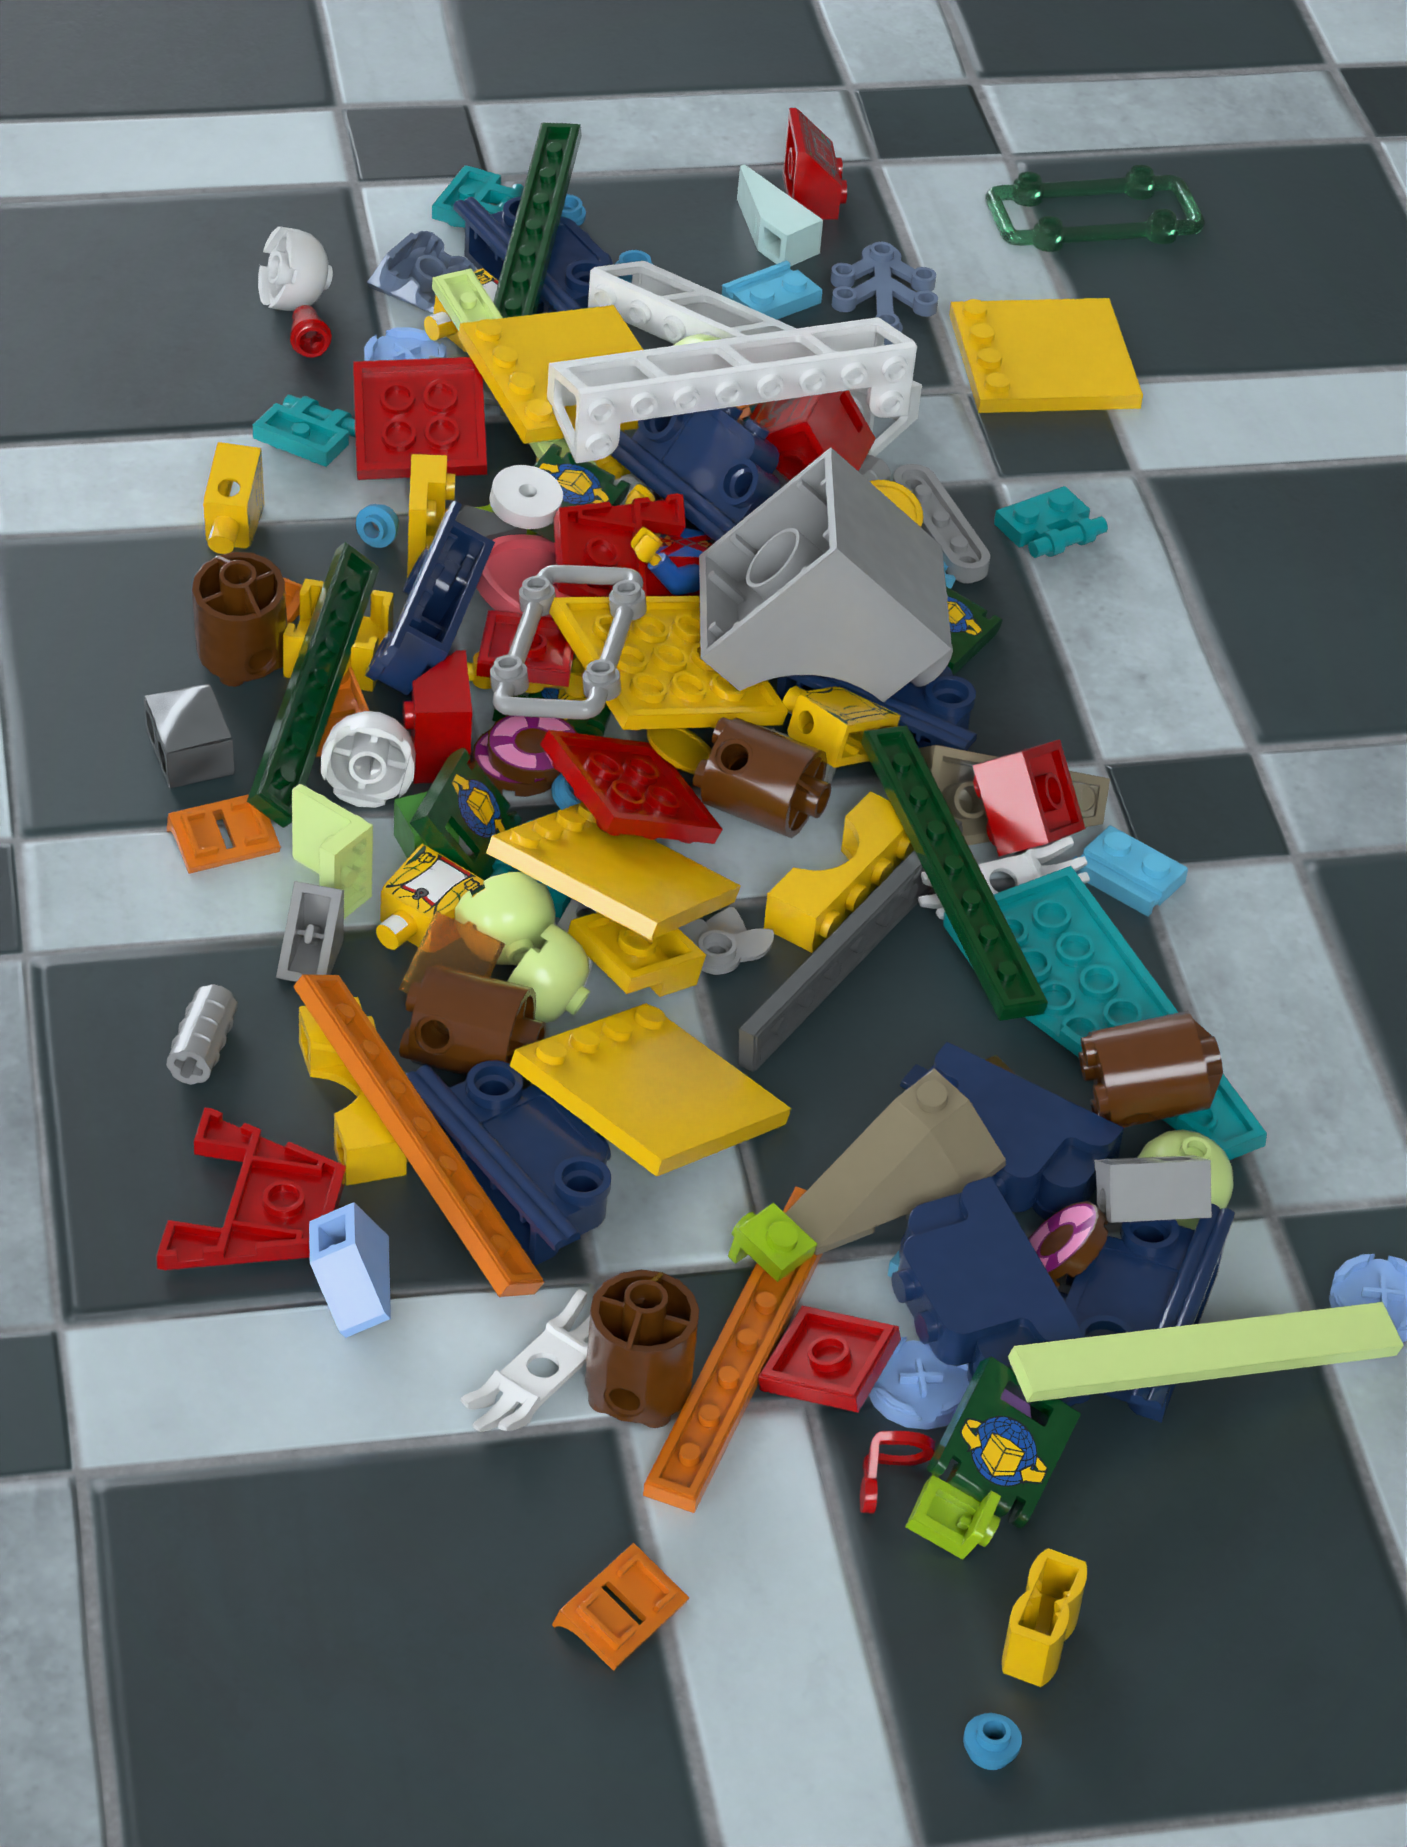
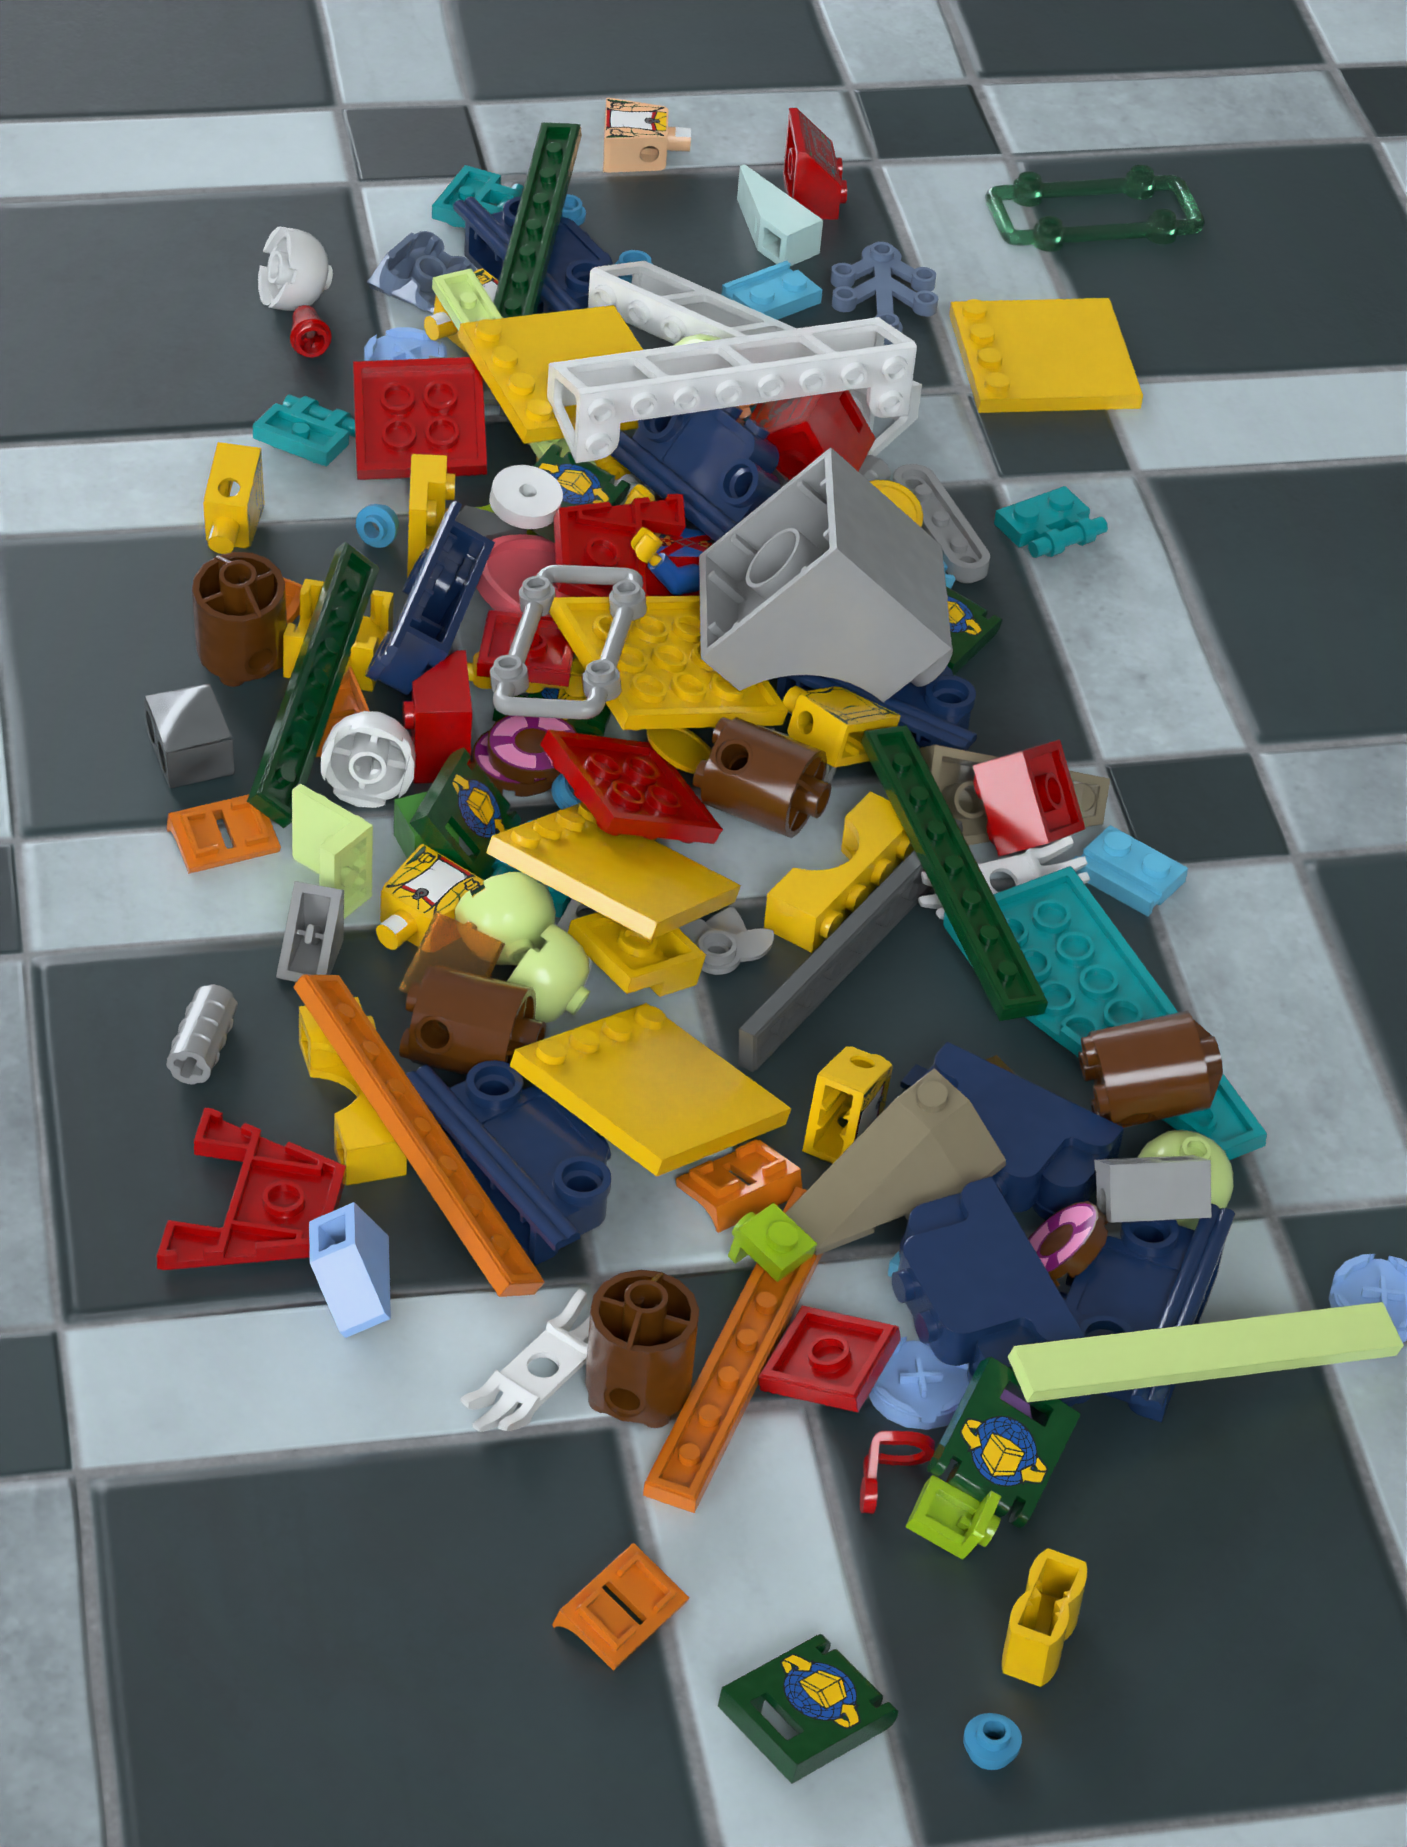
none -> light nougat torso [603,98,691,173]
none -> orange piece [676,1139,802,1233]
none -> dark green container [717,1634,898,1784]
none -> yellow torso [802,1047,893,1164]

